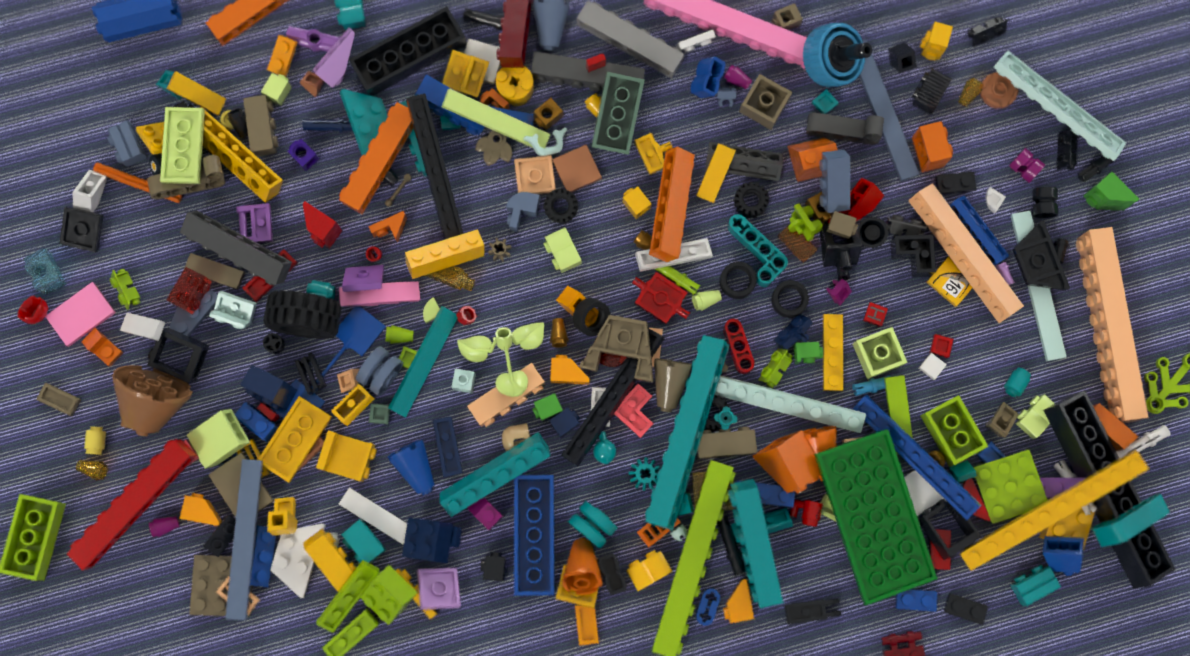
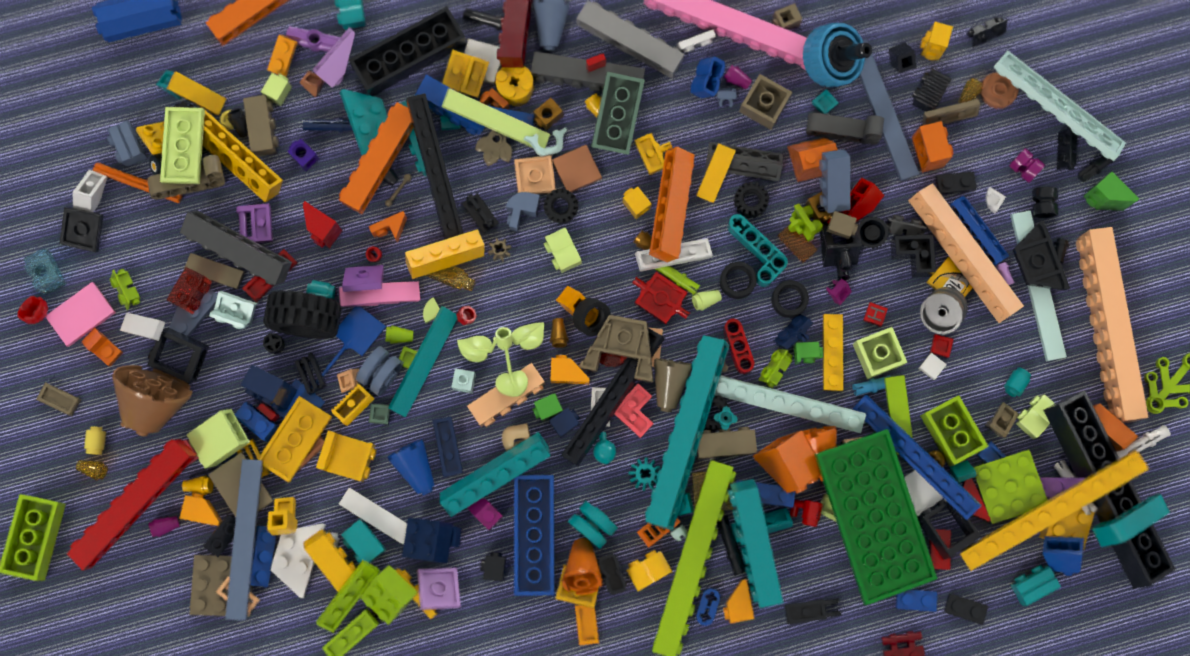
none -> yellow cone [182,476,214,495]
none -> black hinge [462,193,499,234]
none -> wheel [920,287,968,334]
none -> dark tan tile [922,99,980,126]

